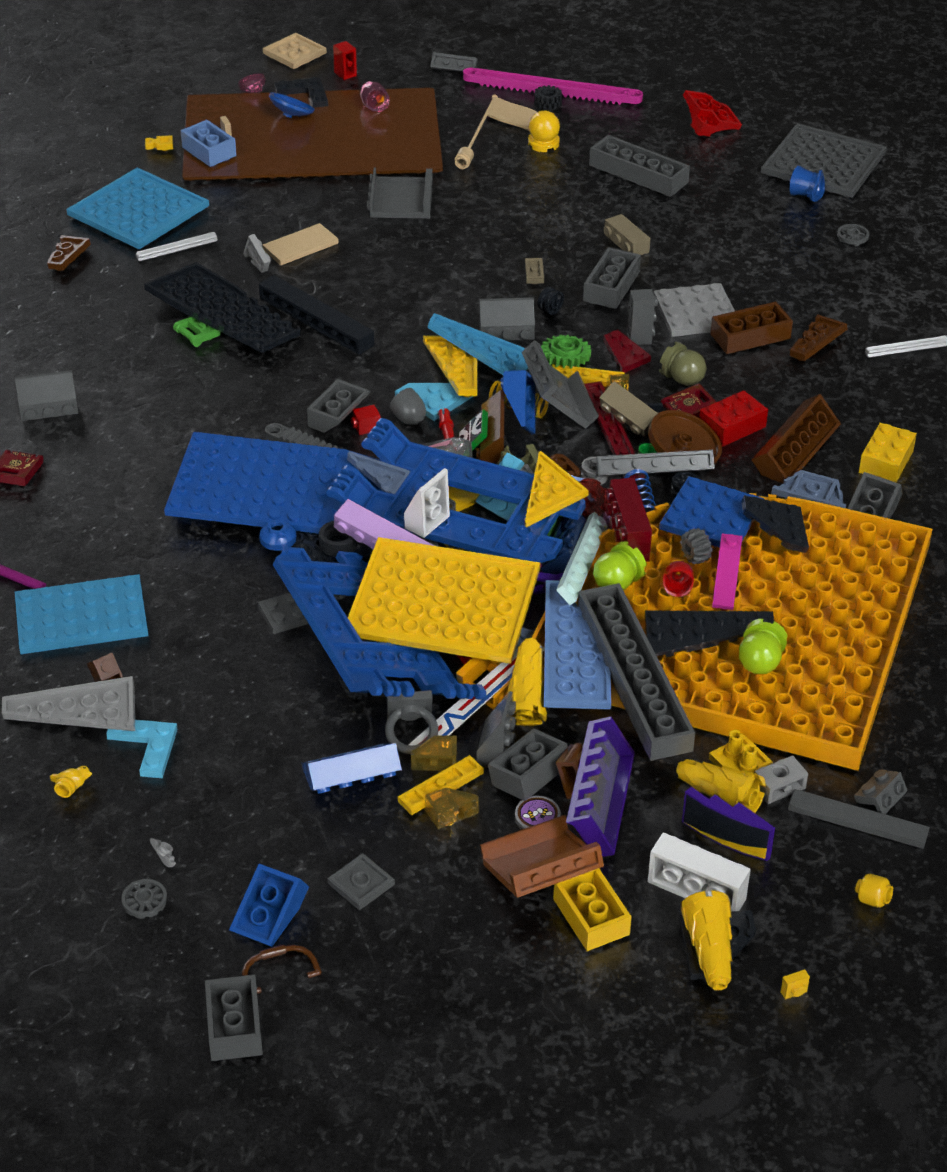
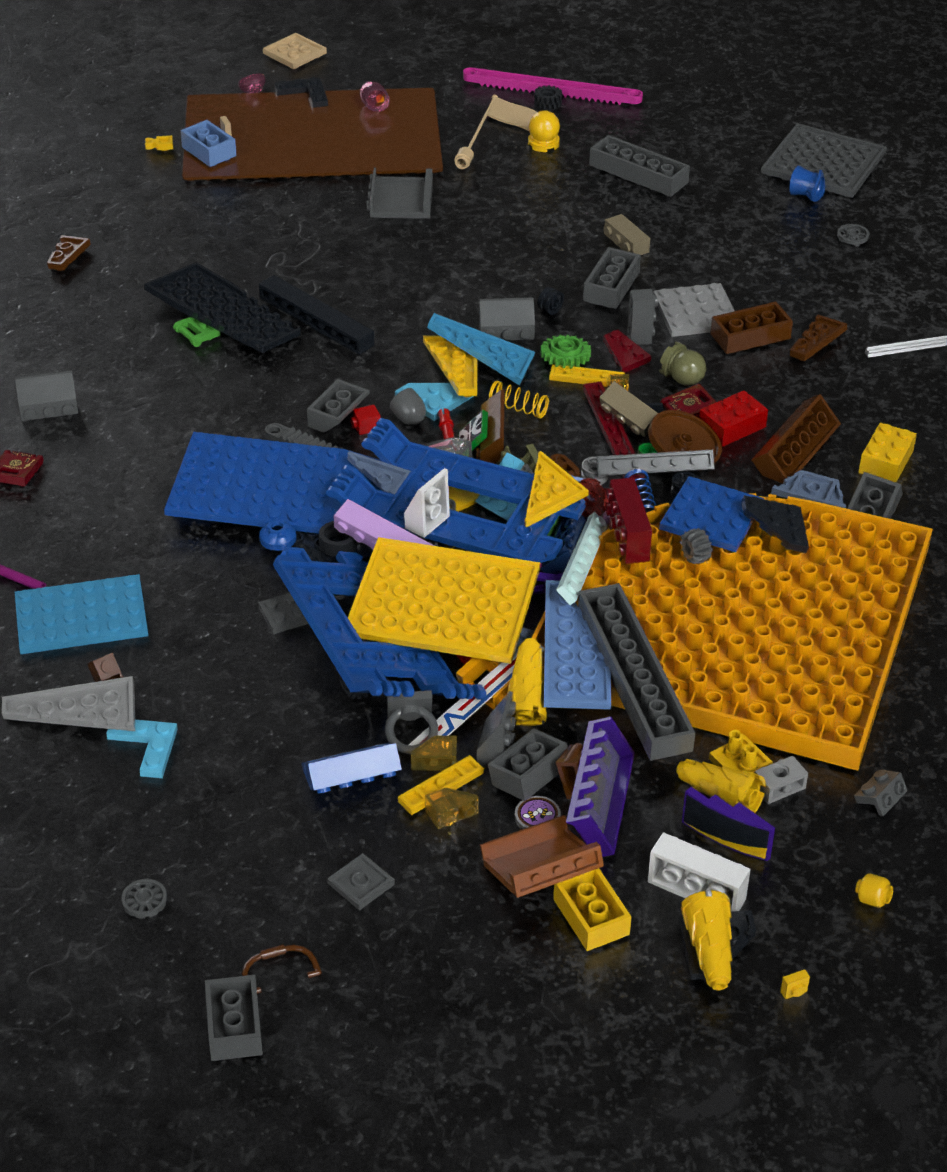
yellow animal [50,766,92,798] -> none
dark azure plate [66,167,209,249] -> none
light grey axle [136,232,217,262] -> none
light grey piece [150,838,176,867] -> none
blue slope [229,864,309,947] -> none
light grey wing [243,234,271,273] -> none
tan tile [262,223,338,265] -> none
blue dish [269,92,315,118] -> none
red brick [333,41,357,80] -> none
dark grey plate [430,52,478,73] -> none
blue slope [501,370,535,434] -> none
dark grey panel [522,340,599,429] -> none
dark tan plate [525,258,544,284] -> none
lime tile [593,541,647,591] -> none
black wing [644,610,774,657] -> none
red helmet [662,561,694,597] -> none
red slope [683,90,742,137] -> none
dark pink slope [712,534,742,610] -> none
lime tile [739,619,788,674] -> none
dark grey tile [788,789,930,849] -> none

